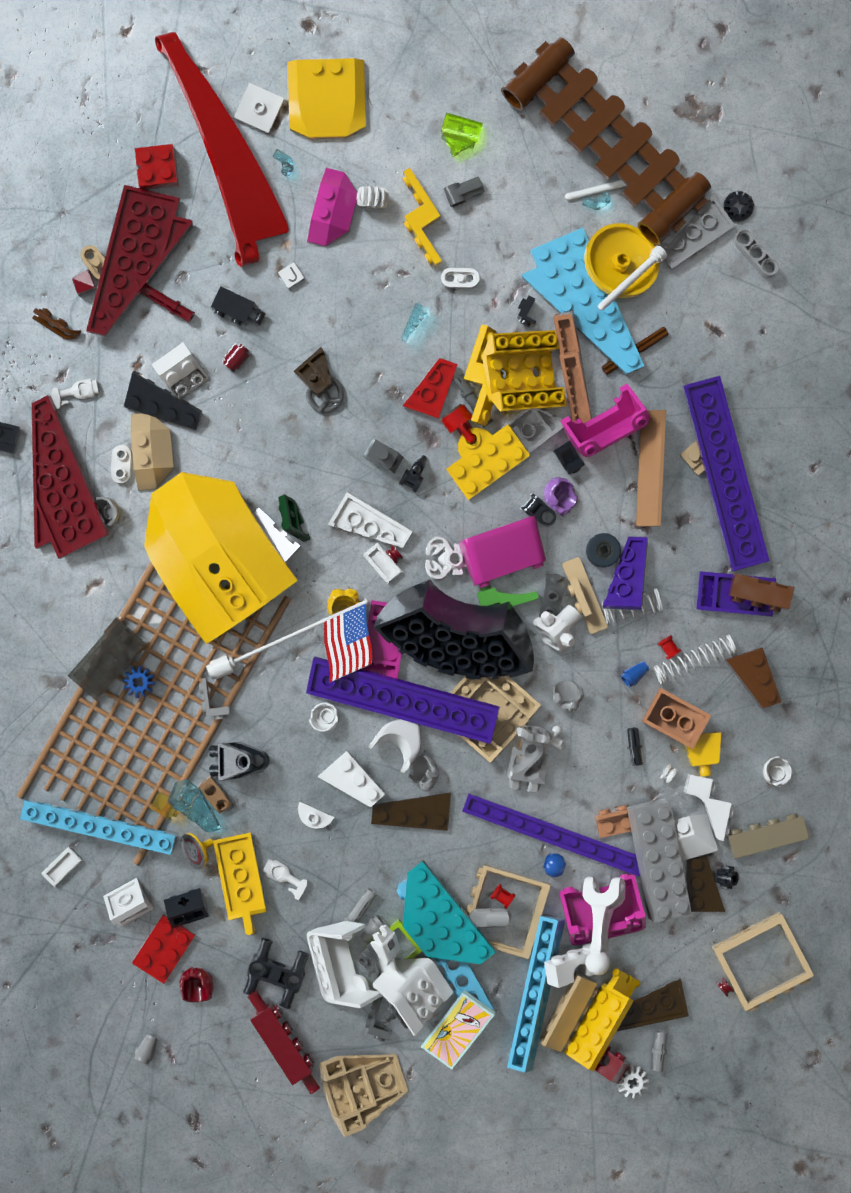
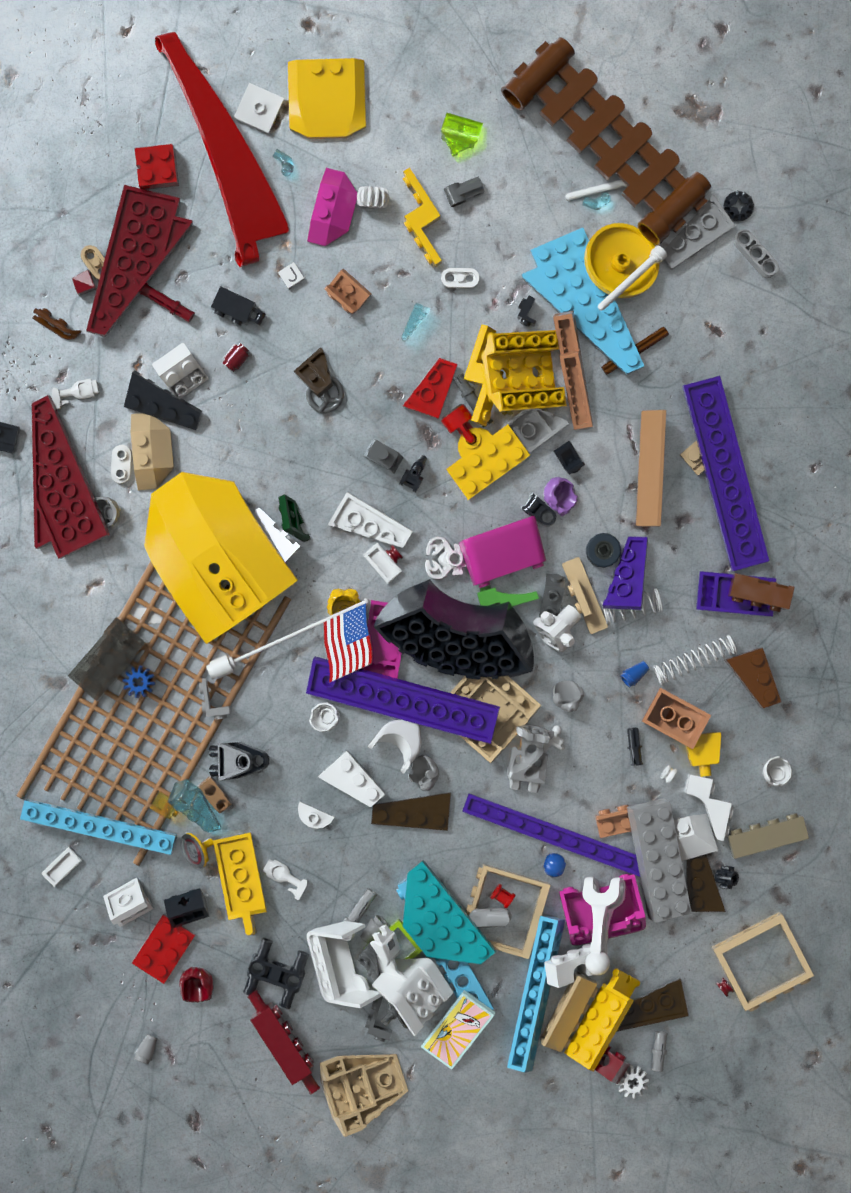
dark pink windscreen [560,383,650,457] -> none
red bush [657,635,682,660] -> none
none -> nougat bracket [324,268,372,314]

